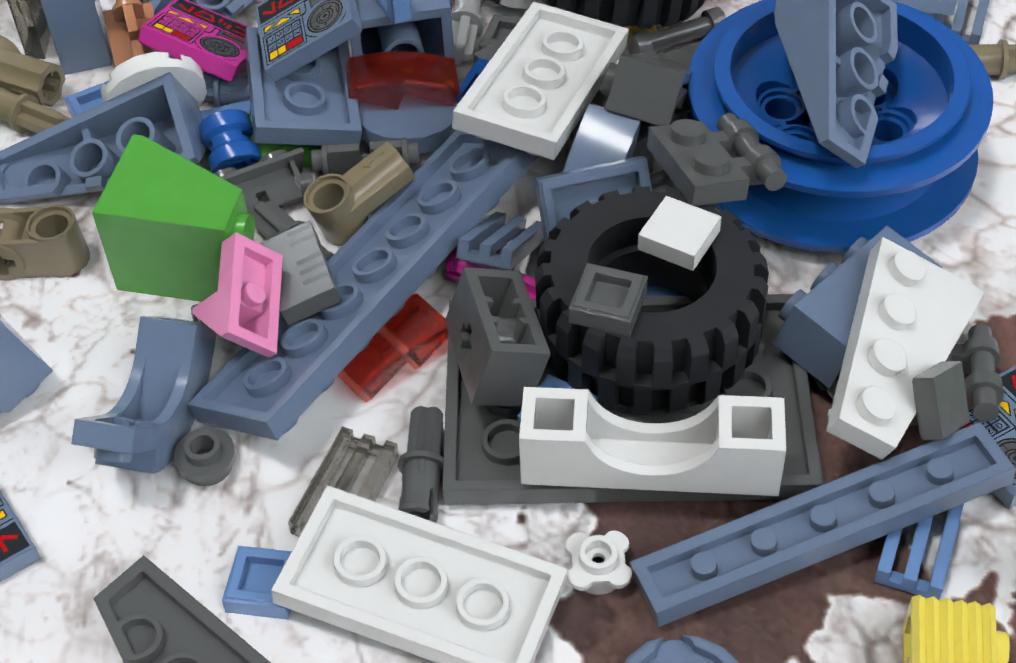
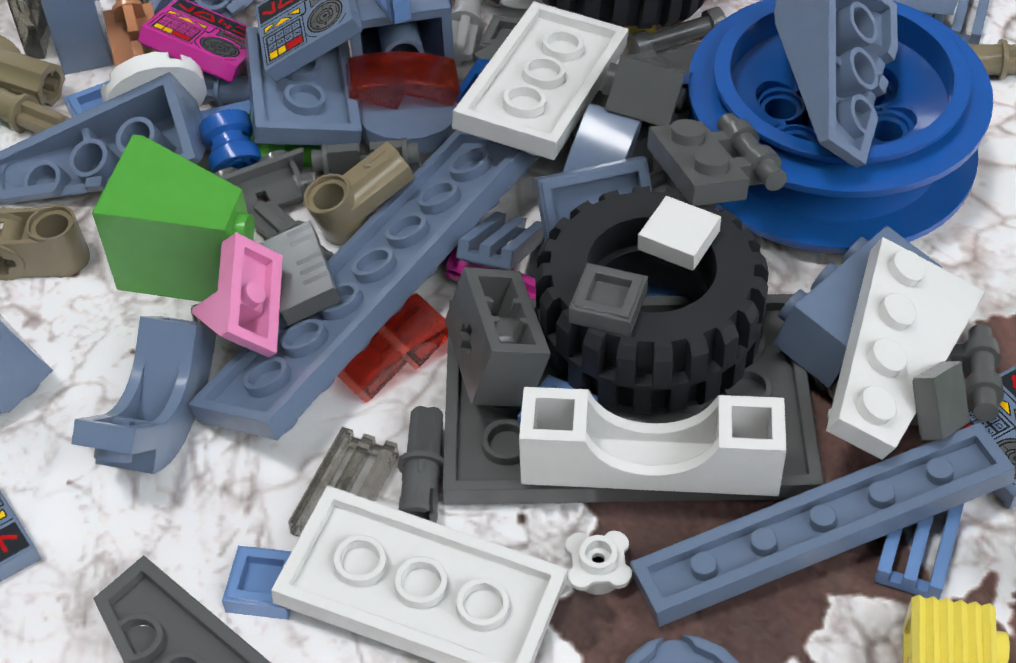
dark grey plate [173,428,236,486] -> none

